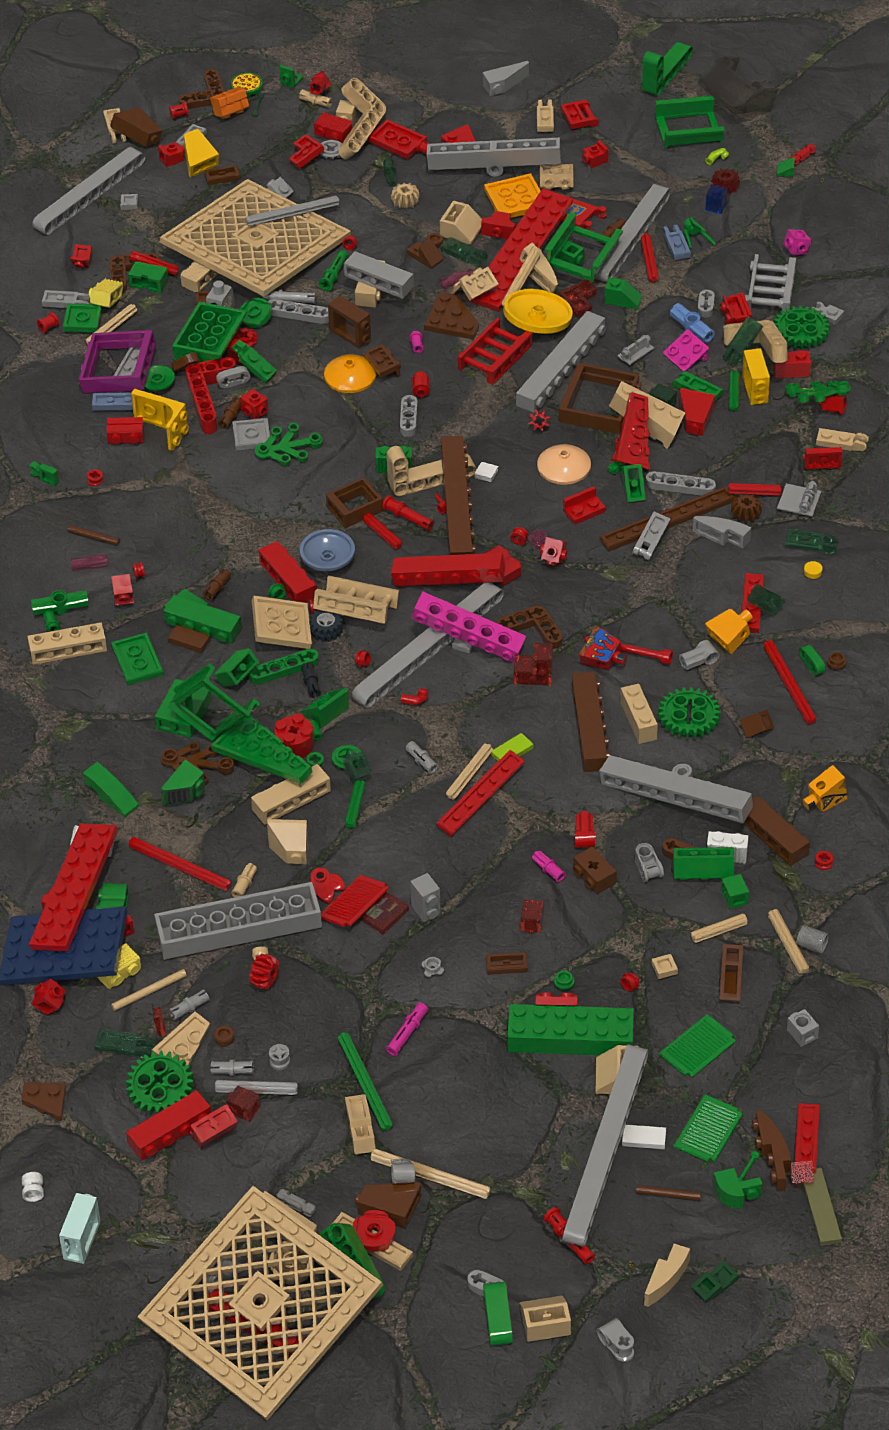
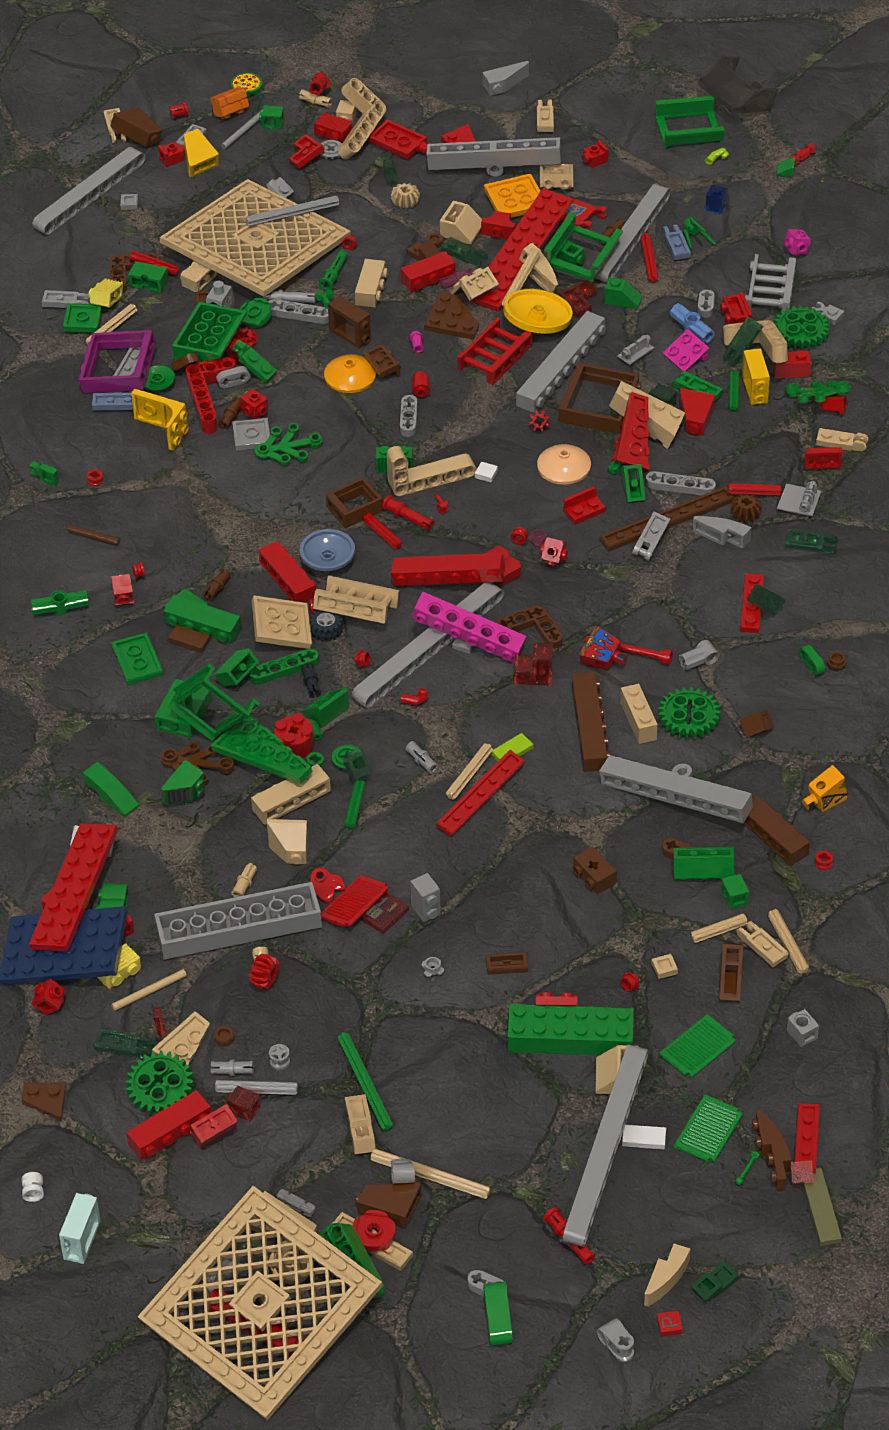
tan brick [27,622,107,665] -> none
red bush [36,312,60,333] -> none
green pin [43,611,60,632] -> none
red bracket [70,244,93,268] -> none
clear pink axle [71,554,108,570] -> none
red brick [107,417,144,444] -> none
red axle [128,837,231,891] -> none
light grey pin [168,989,210,1021] -> none
reddish brown beam [179,69,225,109] -> none
reddish brown tile [204,165,240,185] -> none
green plate [268,584,286,599] -> none
green bracket [279,65,303,88] -> none
light grey brick [344,251,414,299] -> none
dark pink pin [386,1003,428,1056] -> none
reddish brown brick [441,436,476,555] -> none
tan slope [519,1296,571,1342] -> none
clear red brick [520,899,544,933] -> none
dark pink axle [532,851,566,883] -> none
green plate [554,970,574,990] -> none
red plate [561,100,599,129] -> none
red piece [575,811,595,848] -> none
light grey piece [635,843,664,882] -> none
reddish brown bar [636,1185,701,1201] -> none
green beam [642,42,693,96] -> none
light orange torso [705,609,753,654] -> none
white brick [707,831,749,864] -> none
clear red gear [711,168,740,195] -> none
green brick [713,1168,762,1208] -> none
red axle [764,640,816,725] -> none
light grey piece [796,925,829,954] -> none
yellow piece [804,561,822,579] -> none
none -> light grey bar [221,110,263,150]
none -> green brick [259,105,284,130]
none -> green bar [316,289,333,309]
none -> red brick [401,251,456,293]
none -> red tile [657,1311,683,1336]
none -> tan hinge [736,921,789,967]

